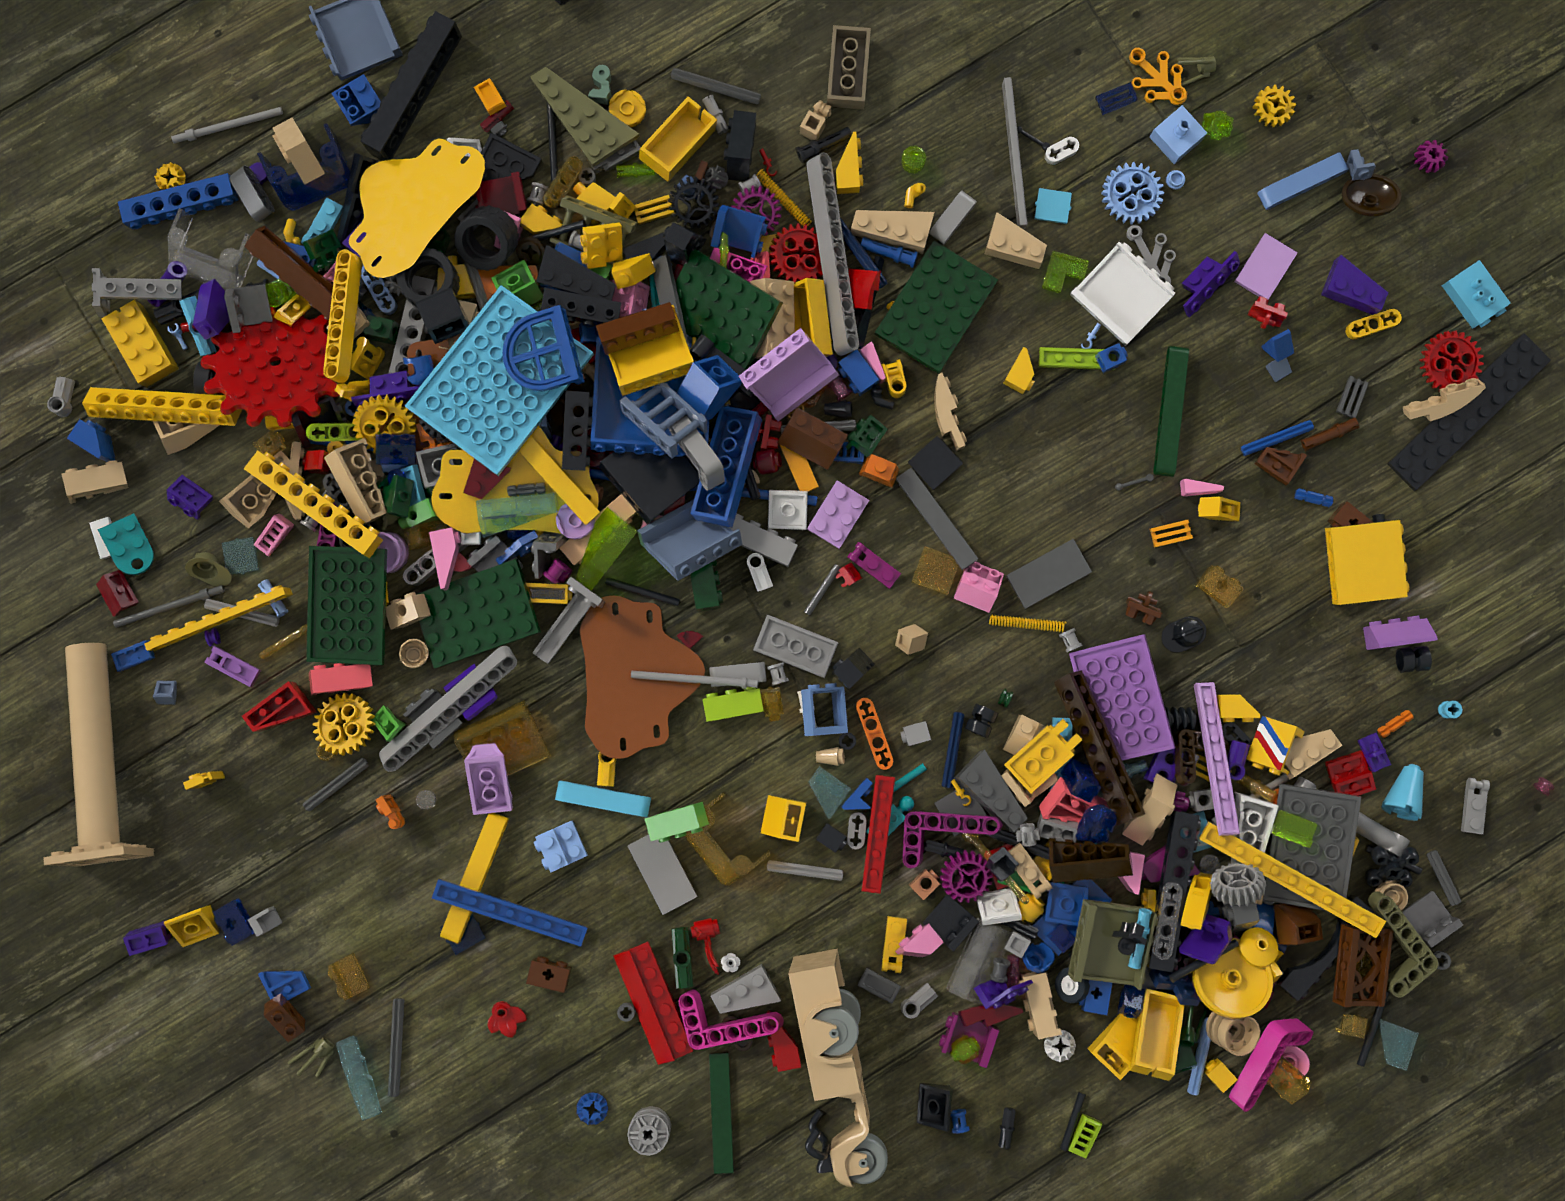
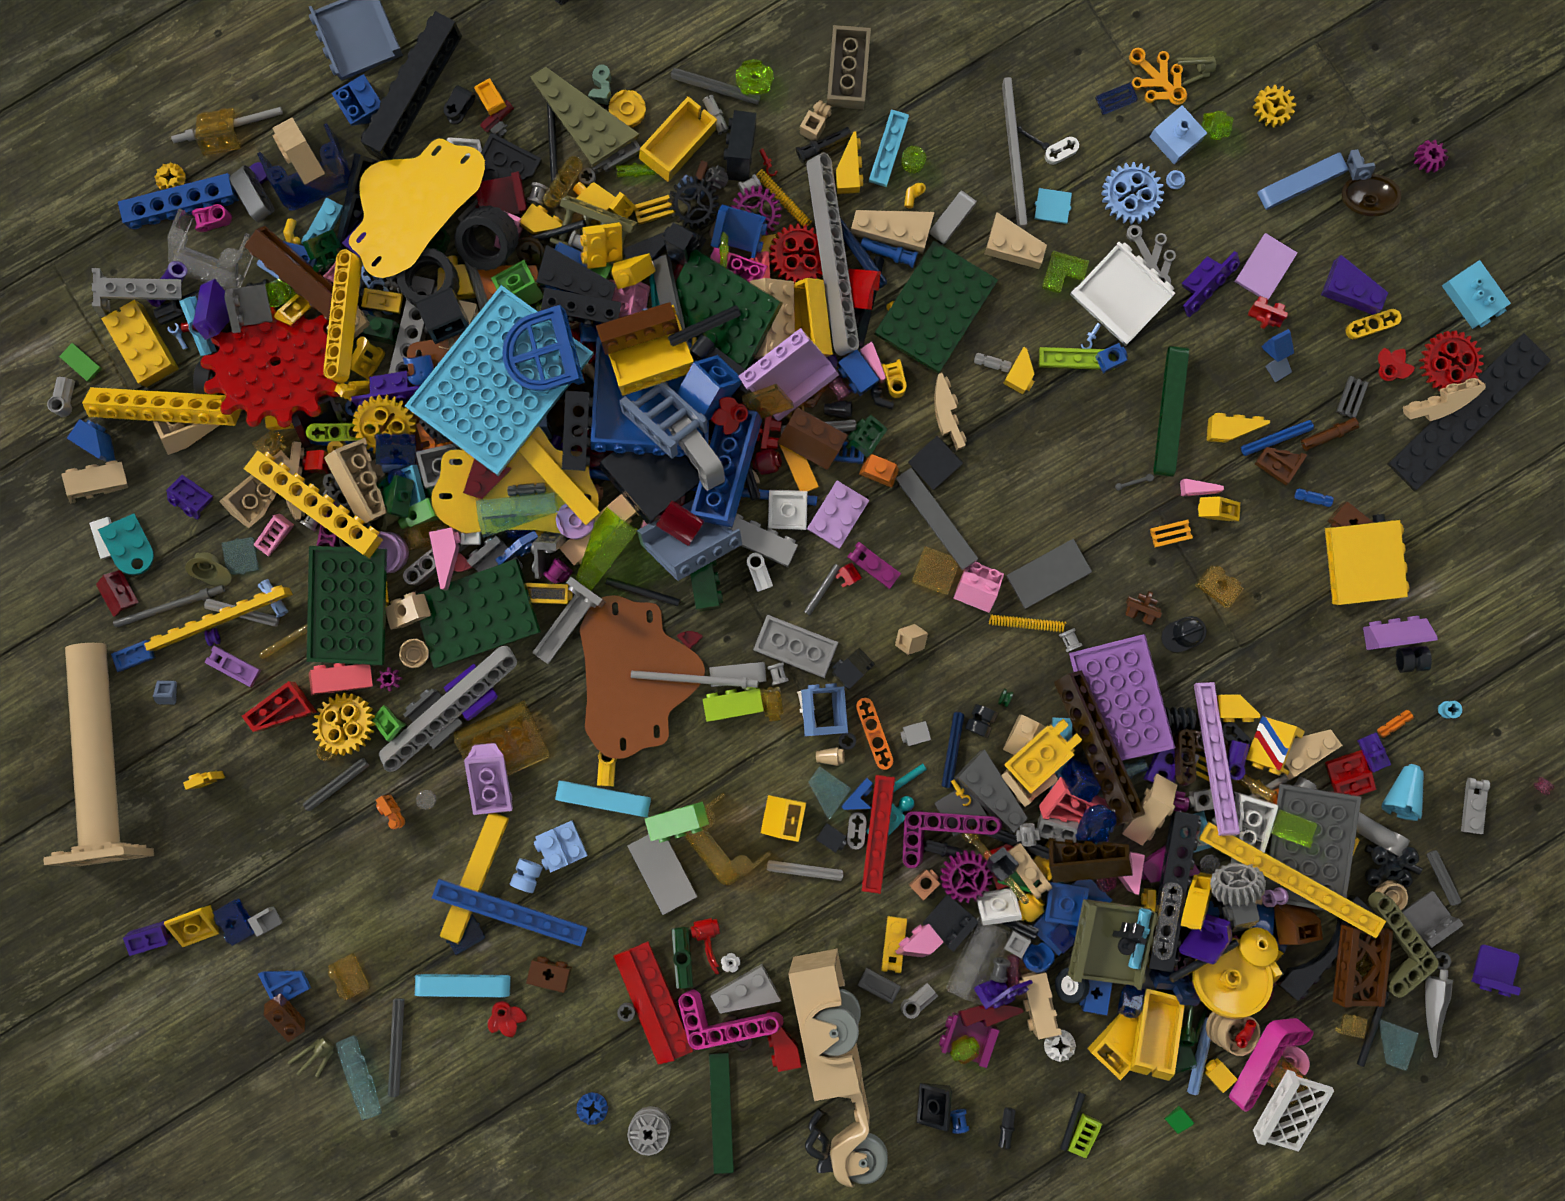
none -> bright green tile [59,343,102,382]
none -> dark pink piece [192,204,232,232]
none -> clear yellow bracket [195,108,241,156]
none -> yellow plate [361,288,403,314]
none -> magenta gear [377,667,403,691]
none -> medium azure beam [415,974,510,997]
none -> black piece [443,85,476,125]
none -> light blue wheel [510,858,543,893]
none -> dark red panel [656,501,704,546]
none -> black axle [668,305,741,346]
none -> red plate [711,397,748,435]
none -> clear neon green plate [735,59,773,95]
none -> clear yellow tile [742,384,794,419]
none -> medium azure plate [869,109,909,187]
none -> light grey axle [974,353,1012,372]
none -> clear pink bush [1096,877,1117,892]
none -> green slope [1164,1106,1194,1134]
none -> yellow slope [1207,413,1270,443]
none -> red arm [1235,1019,1256,1048]
none -> white fence [1253,1070,1334,1152]
none -> lavender bush [1261,887,1289,907]
none -> red plate [1378,348,1415,381]
none -> light grey piece [1425,969,1453,1058]
none -> dark purple bracket [1471,944,1521,997]

